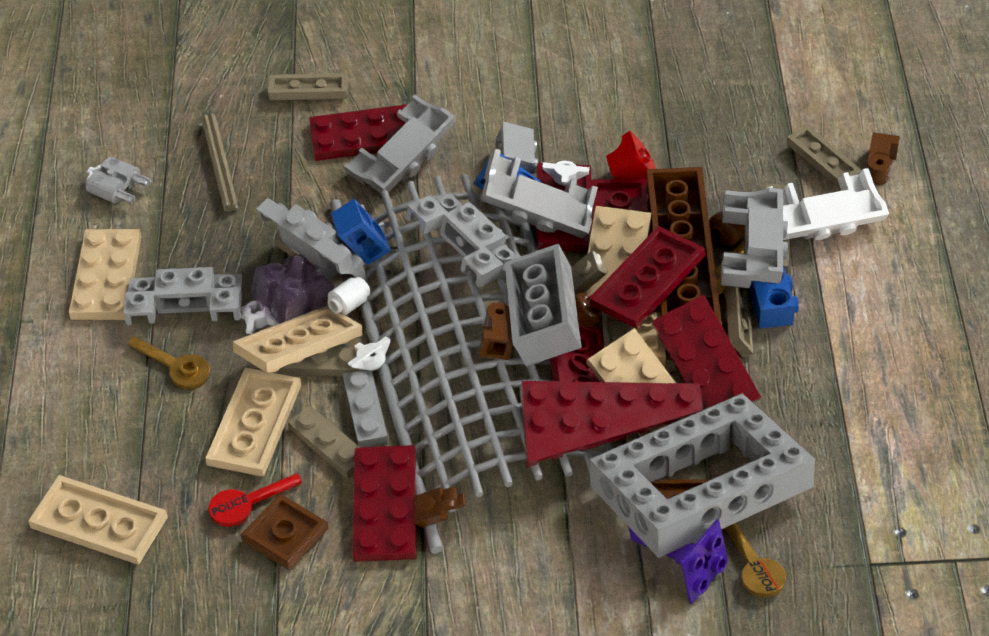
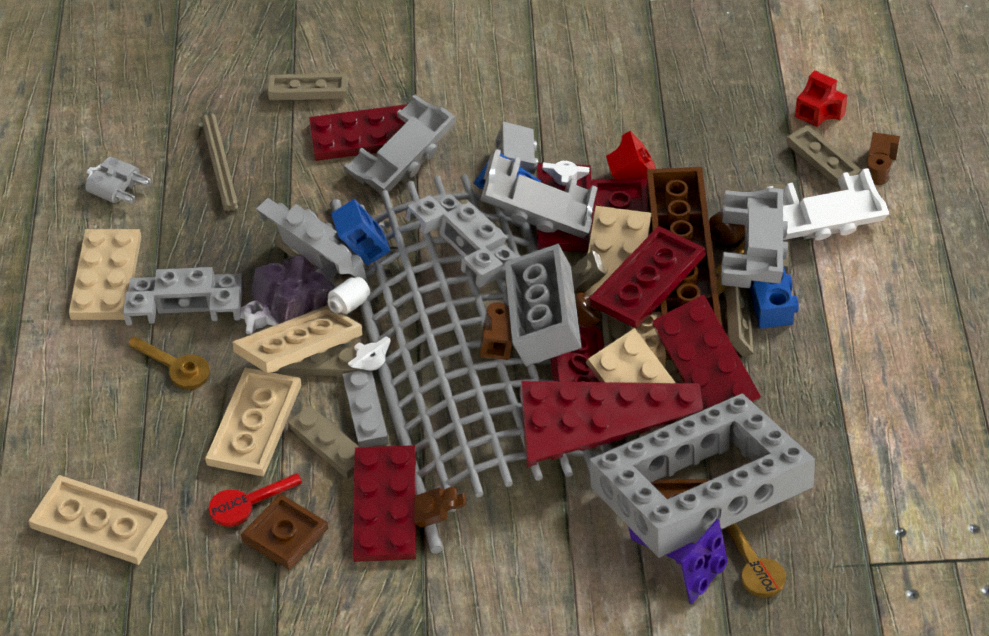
none -> red brick [795,70,848,127]

